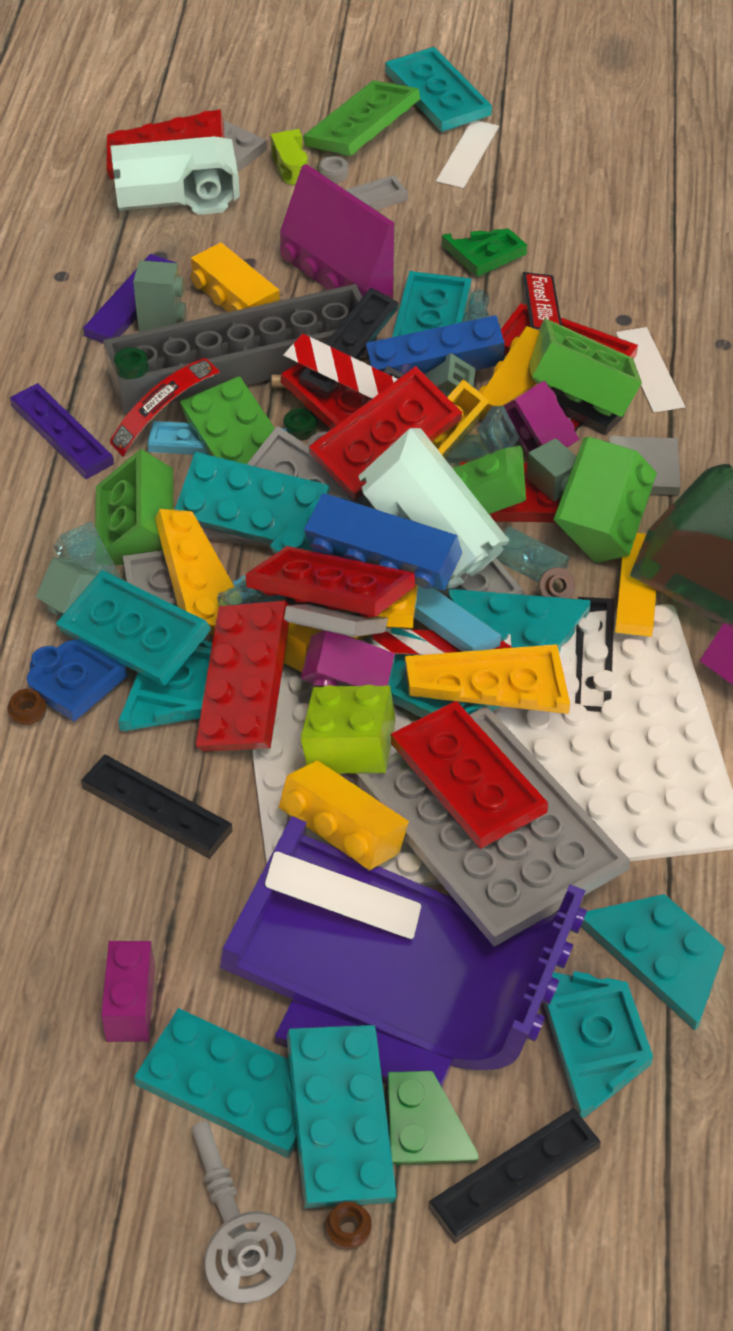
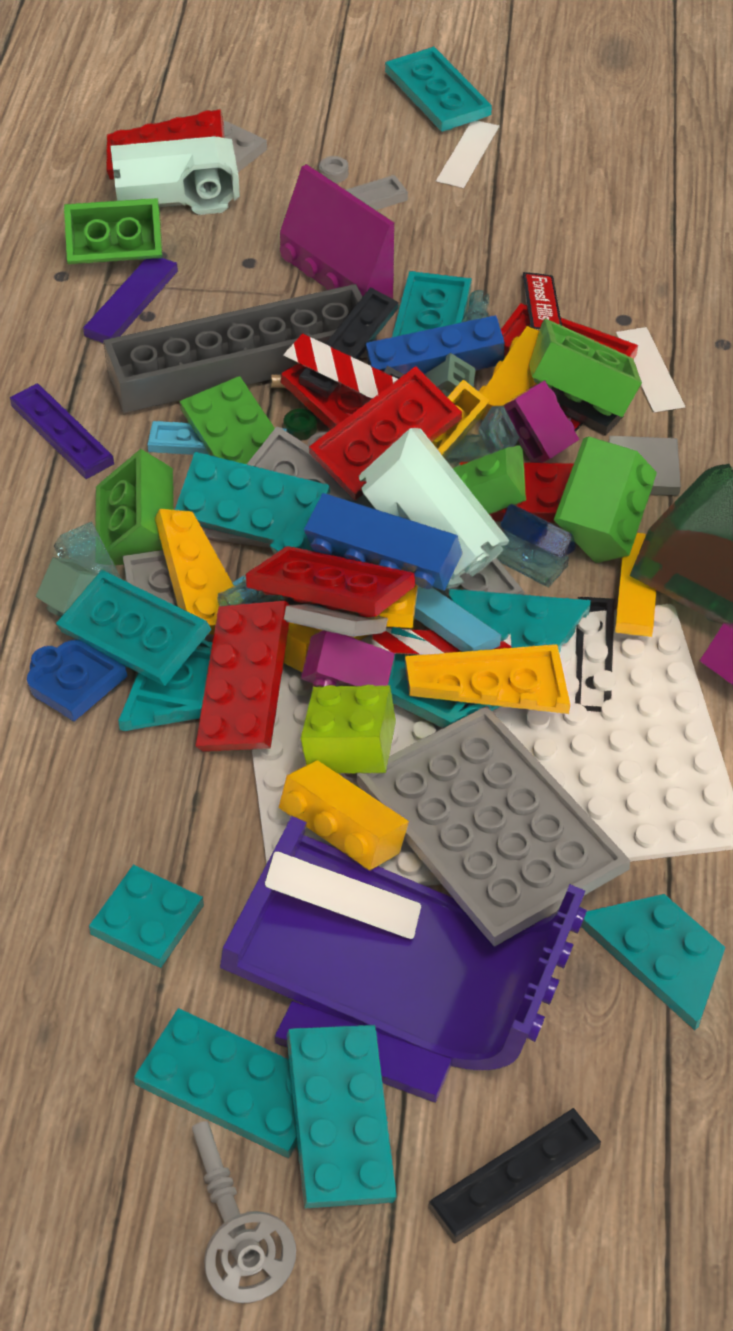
reddish brown plate [7,689,46,725] -> none
black tile [81,754,233,859] -> none
magenta brick [101,941,155,1042] -> none
sticker [110,358,220,457] -> none
dark green tile [114,347,149,379] -> none
sand green brick [133,260,187,332] -> none
yellow brick [190,242,280,312] -> none
lime leg [270,129,308,185] -> none
bright green plate [303,80,420,156] -> none
reddish brown plate [326,1202,372,1249] -> none
wing [388,1071,478,1165] -> none
red plate [390,701,548,849] -> none
green wing [441,228,527,277] -> none
sand green brick [526,438,577,502] -> none
reddish brown plate [538,567,575,599] -> none
teal wing [543,971,654,1118] -> none
none -> bright green slope [64,198,162,264]
none -> teal plate [89,864,204,968]
none -> clear blue slope [500,504,576,558]

